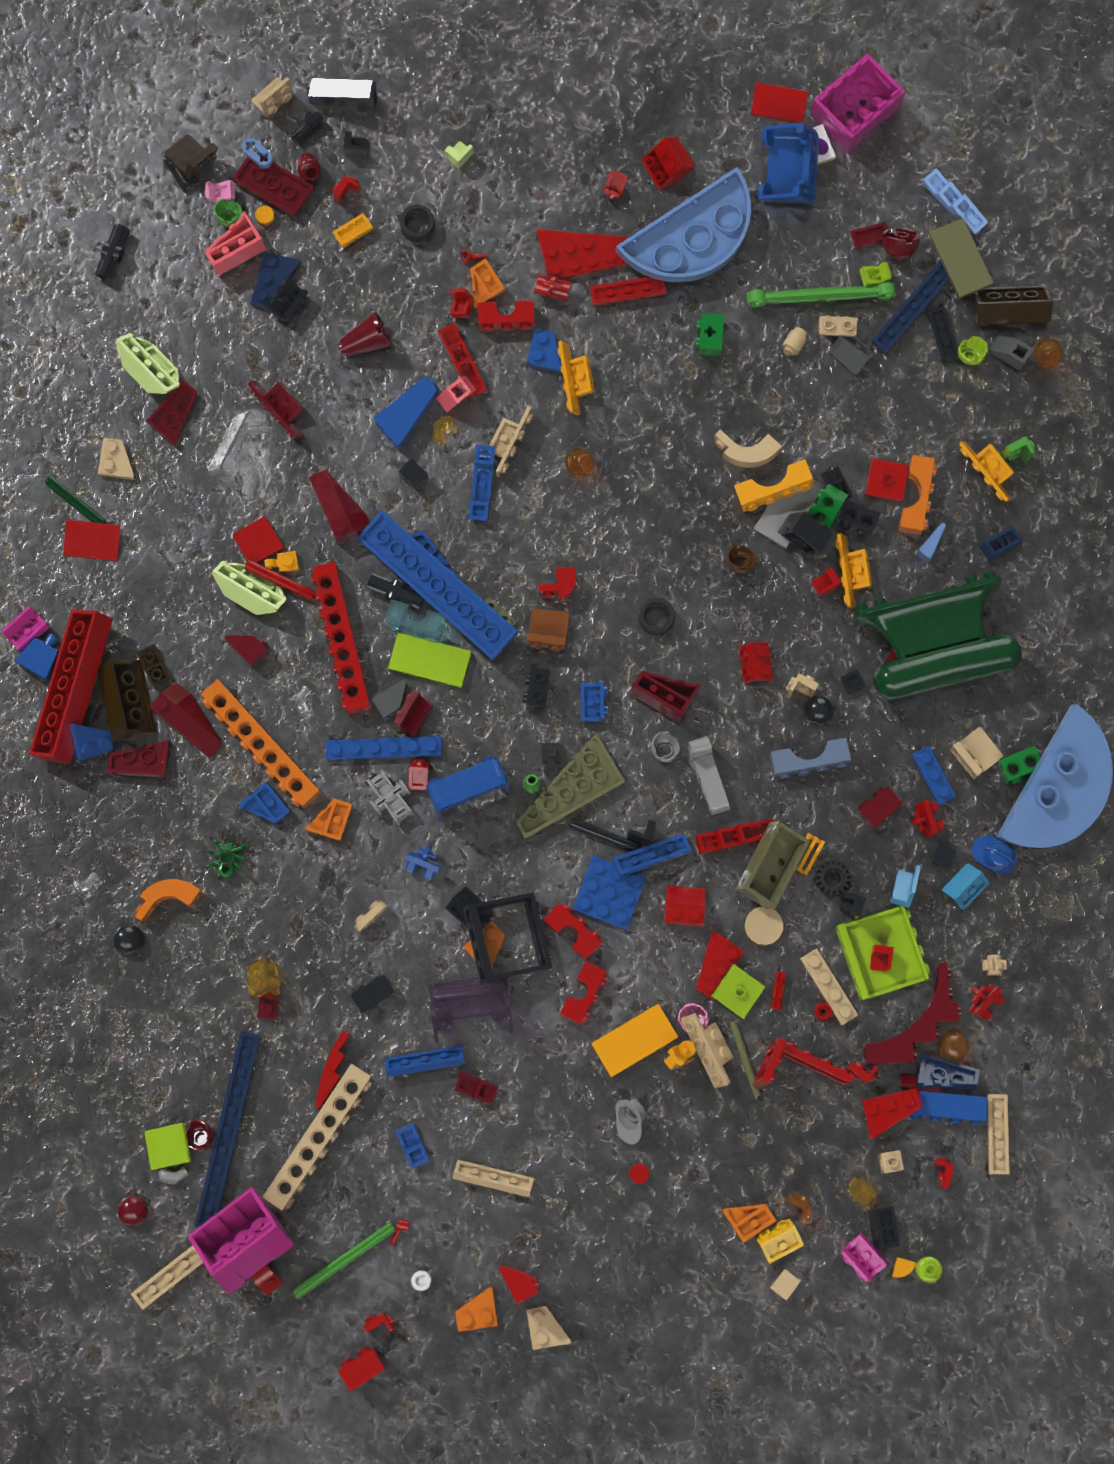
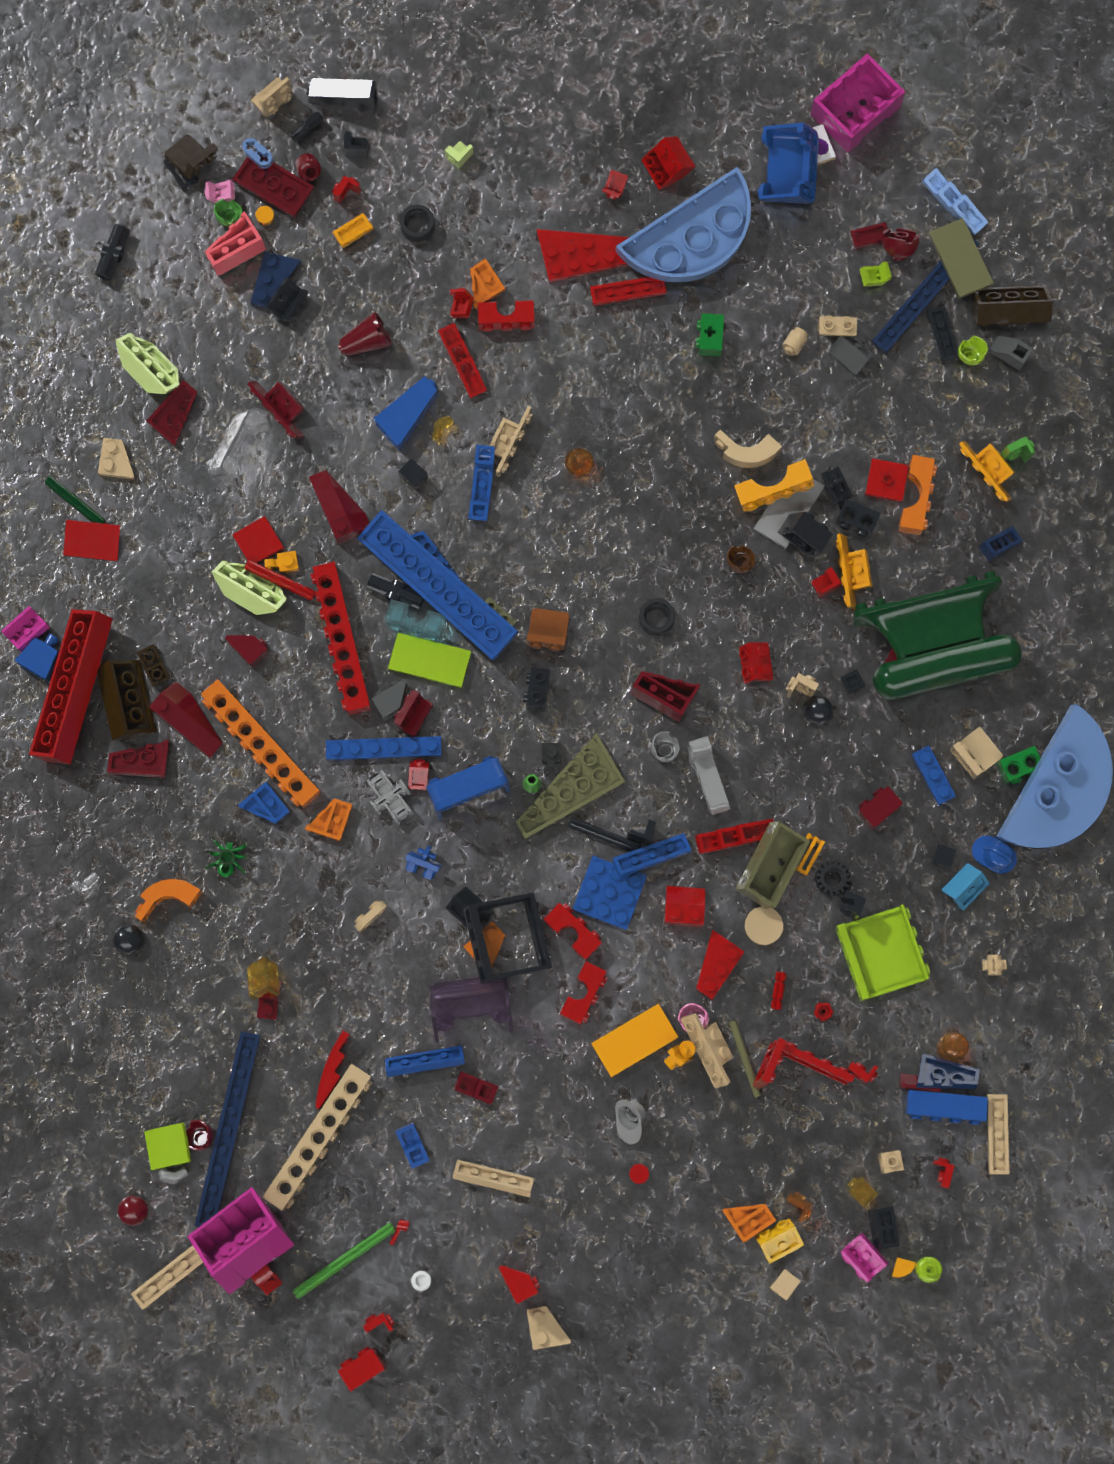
blue wing [70,724,114,761] -> none
clear arm [294,685,311,714] -> none
black hinge [350,973,395,1014] -> none
coral slope [436,375,476,413] -> none
orange wing [455,1287,498,1332] -> none
red hand [460,250,487,264] -> none
blue wing [526,328,561,373] -> none
red hips [534,274,571,301] -> none
red brick [538,566,576,602] -> none
light orange bracket [558,341,595,416] -> none
blue bracket [580,681,608,722] -> none
lime plate [711,964,765,1019] -> none
bright green piece [747,282,896,307] -> none
red sticker [750,82,808,123] -> none
sand blue arch [769,738,851,779] -> none
tan plate [800,948,858,1026] -> none
green brick [808,484,848,529] -> none
red wing [862,1088,923,1139] -> none
dark red arch [864,962,962,1065] -> none
red panel [870,944,894,972] -> none
dark azure panel [890,865,921,908] -> none
red hips [911,800,945,838] -> none
medium blue slope [917,523,946,564] -> none
red hips [968,984,1005,1020] -> none
clear orange hair [1034,338,1063,368] -> none

